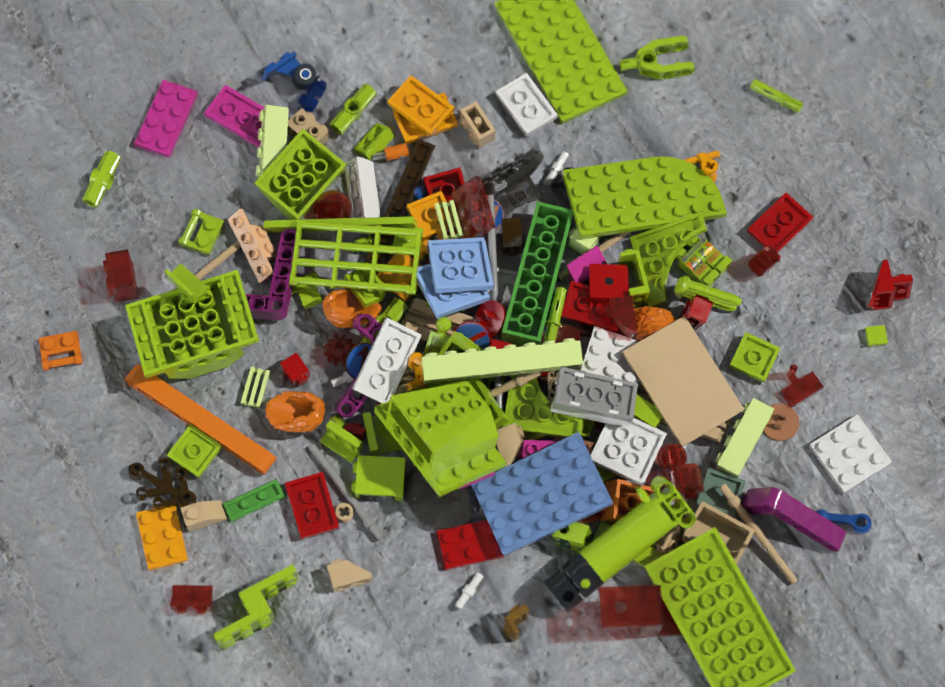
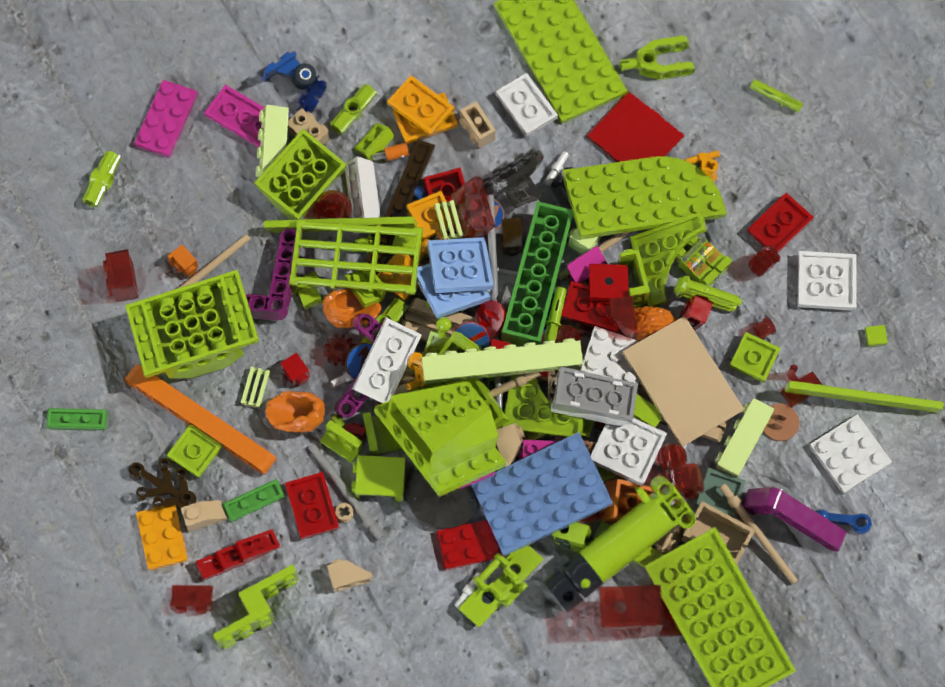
orange plate [39,331,83,371] -> none
lime panel [164,263,209,304] -> none
lime plate [178,209,225,256] -> none
light nougat bracket [228,209,277,283] -> none
pearl gold bracket [503,604,529,641] -> none
red piece [866,259,913,310] -> none
none -> bright green tile [46,408,108,430]
none -> orange brick [167,245,199,276]
none -> red slope [195,529,280,581]
none -> lime piece [458,545,544,628]
none -> red piece [586,92,684,162]
none -> clear red wheel [753,317,776,340]
none -> lime tile [785,381,944,413]
none -> white plate [798,251,856,310]

